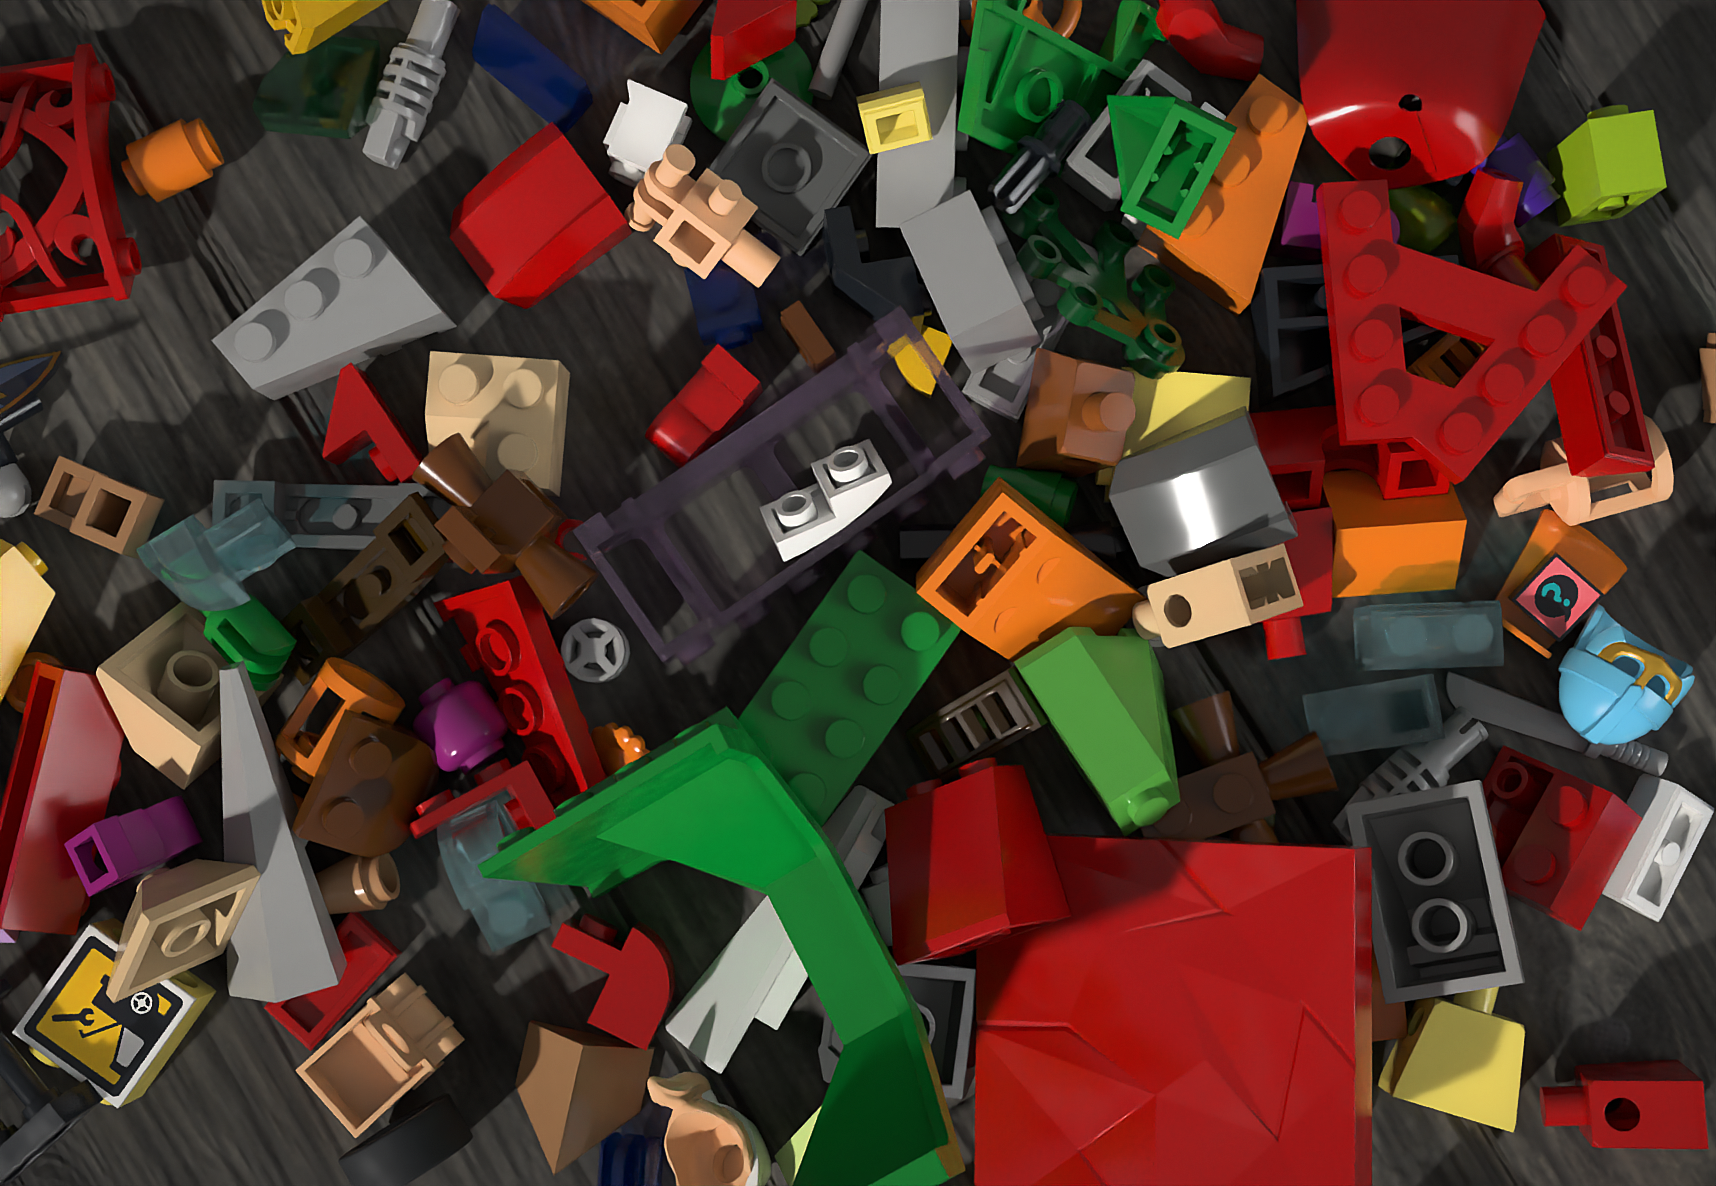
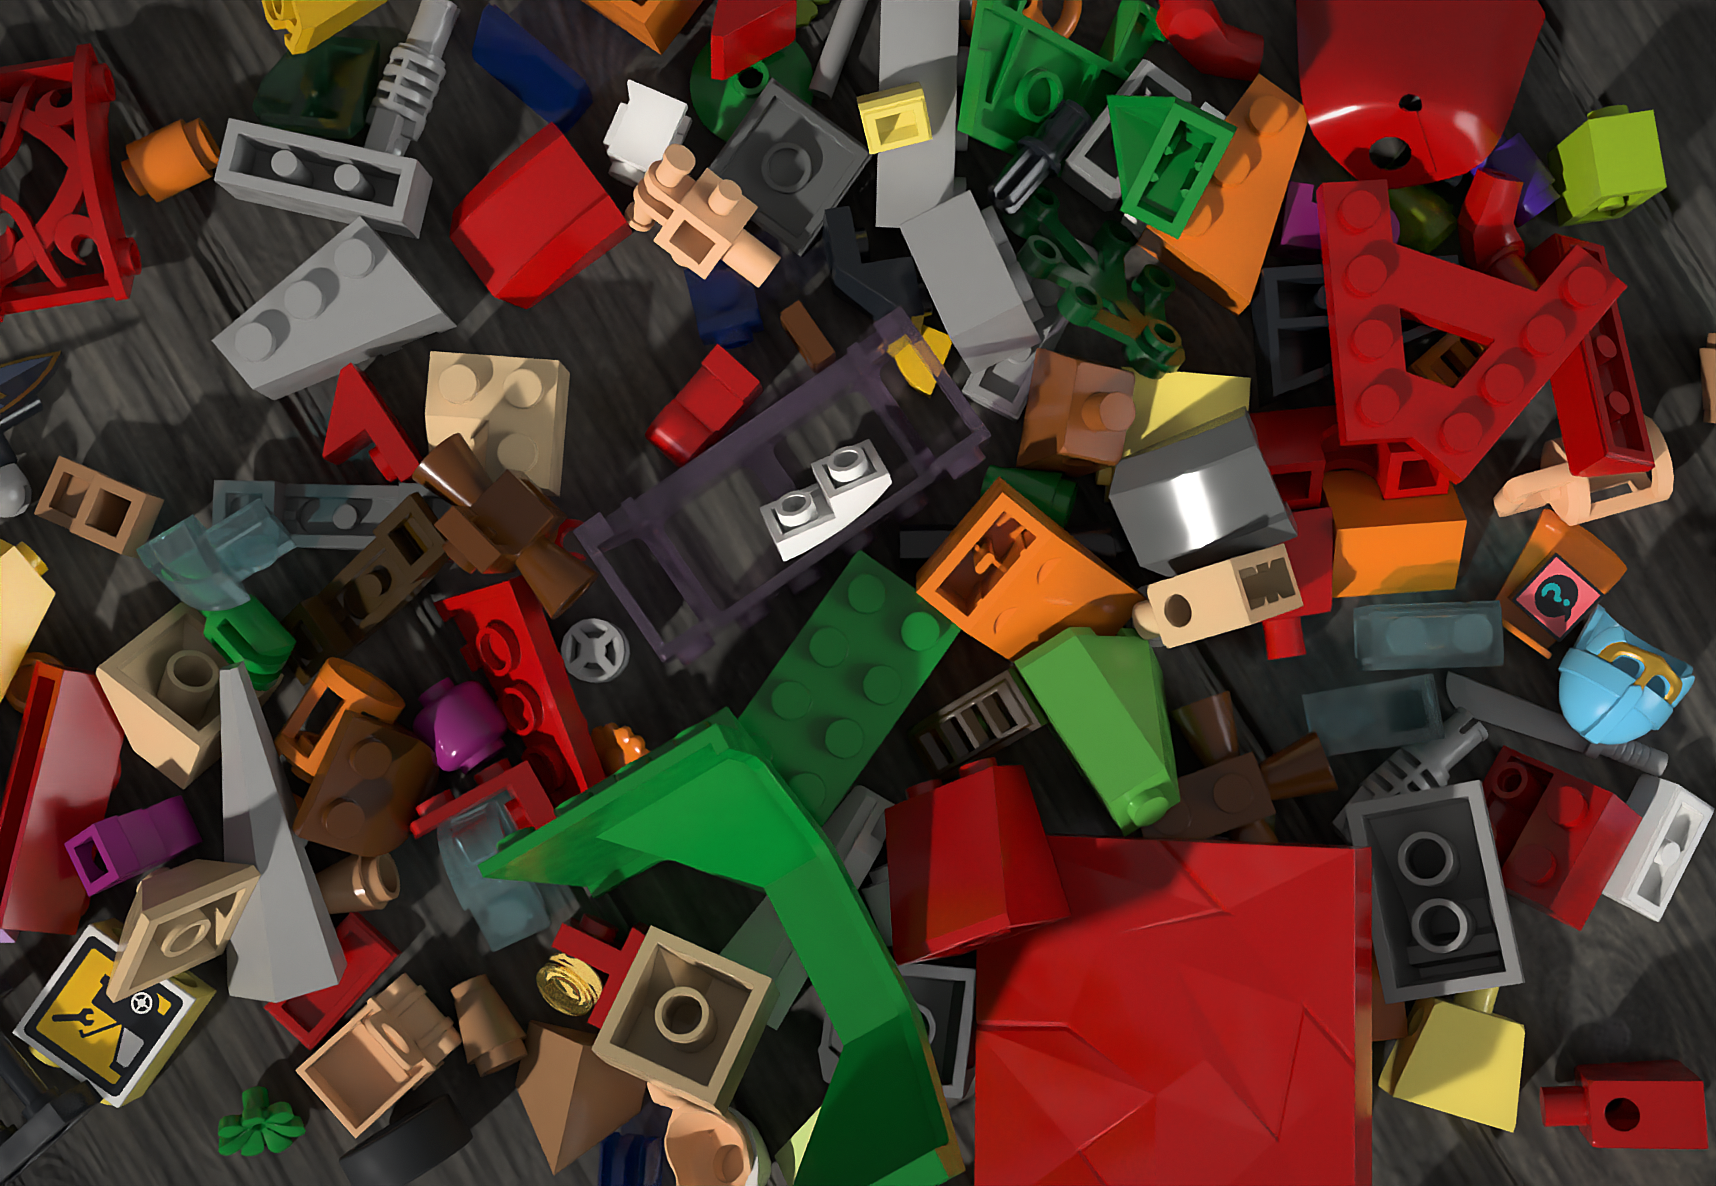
none -> light grey brick [214,118,433,239]
none -> green plant [218,1086,306,1156]
none -> medium nougat cone [451,974,528,1077]
none -> clear yellow tile [536,952,603,1016]
none -> tan slope [591,925,780,1116]

